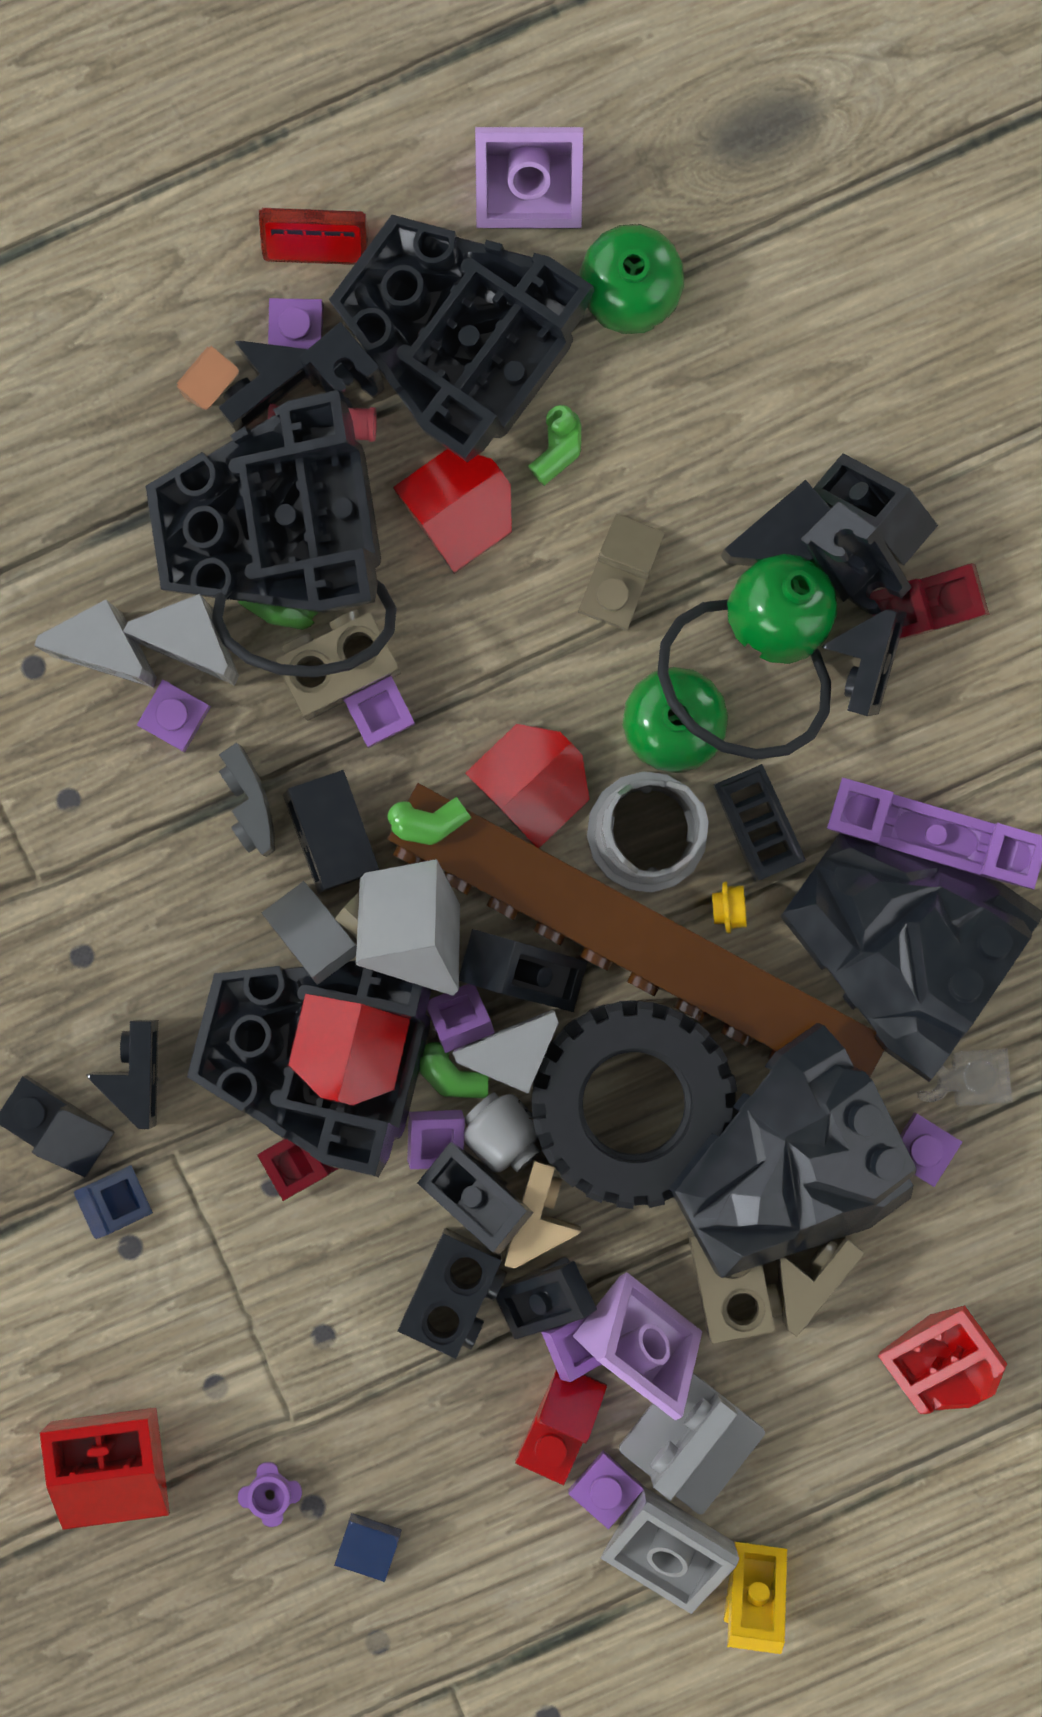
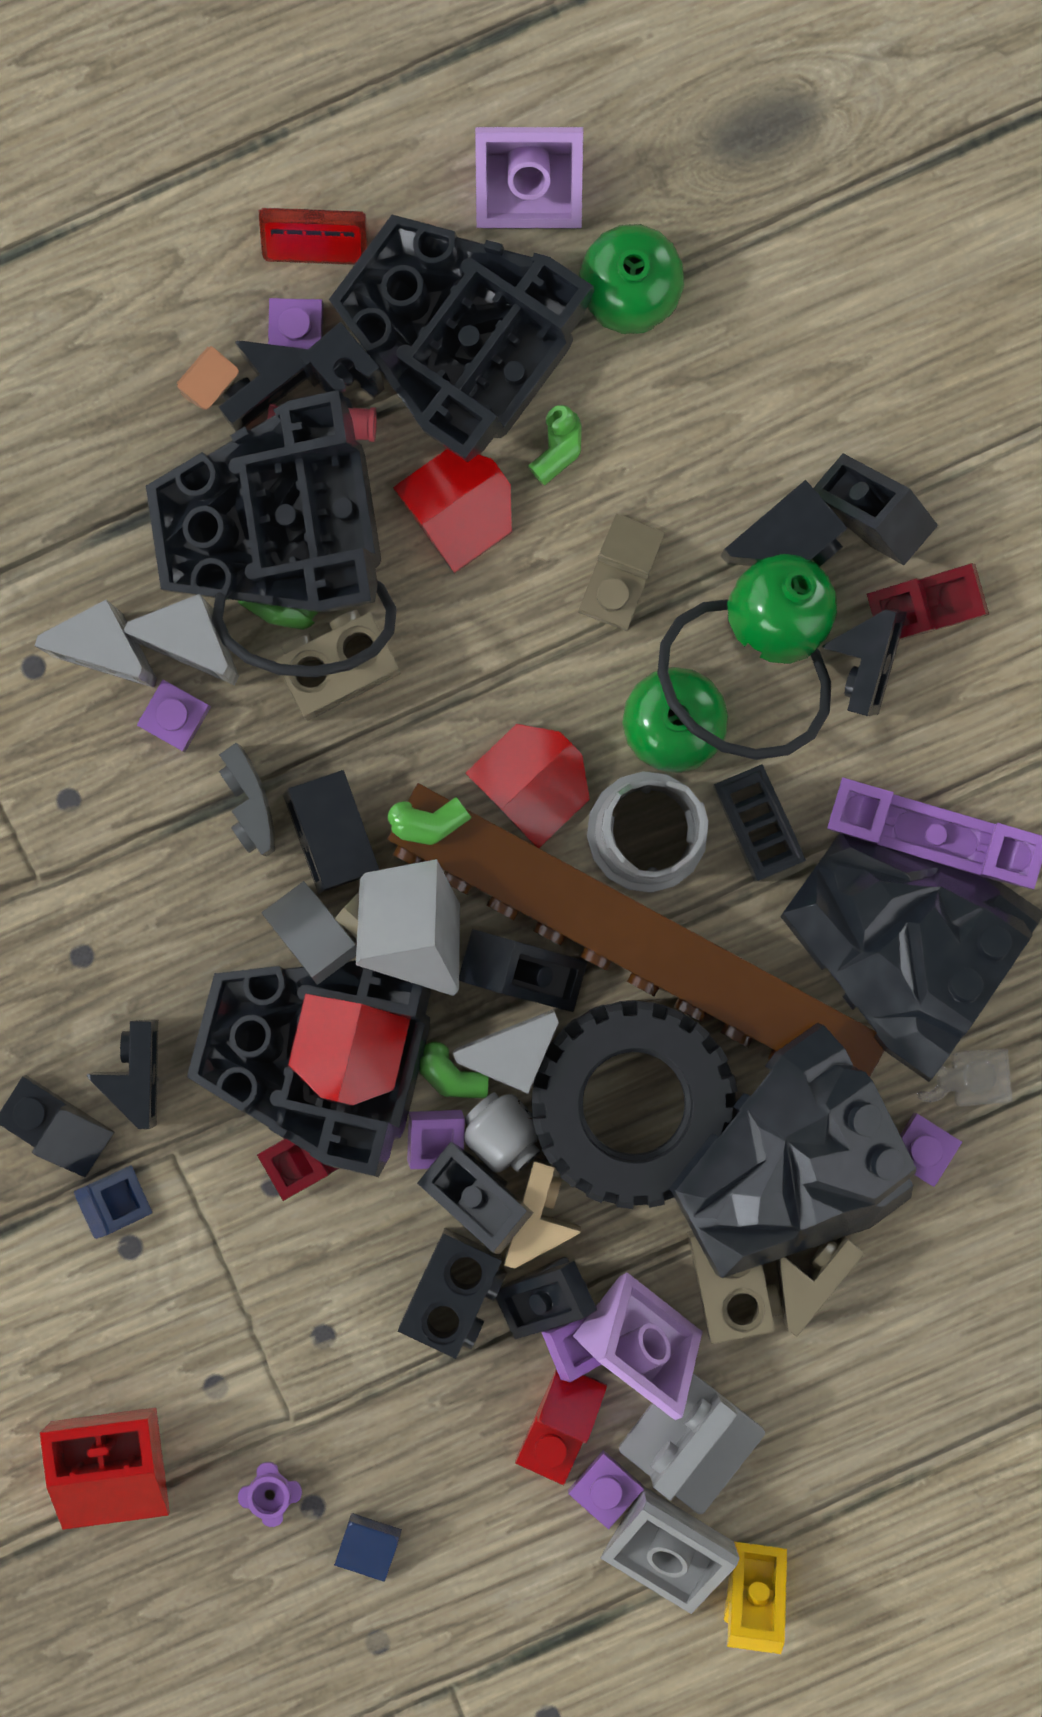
medium lavender plate [343,676,416,748] -> none
medium lavender plate [427,984,495,1053] -> none
yellow plate [712,881,747,934] -> none
black hinge [801,501,912,614] -> none
red slope [878,1305,1007,1414] -> none

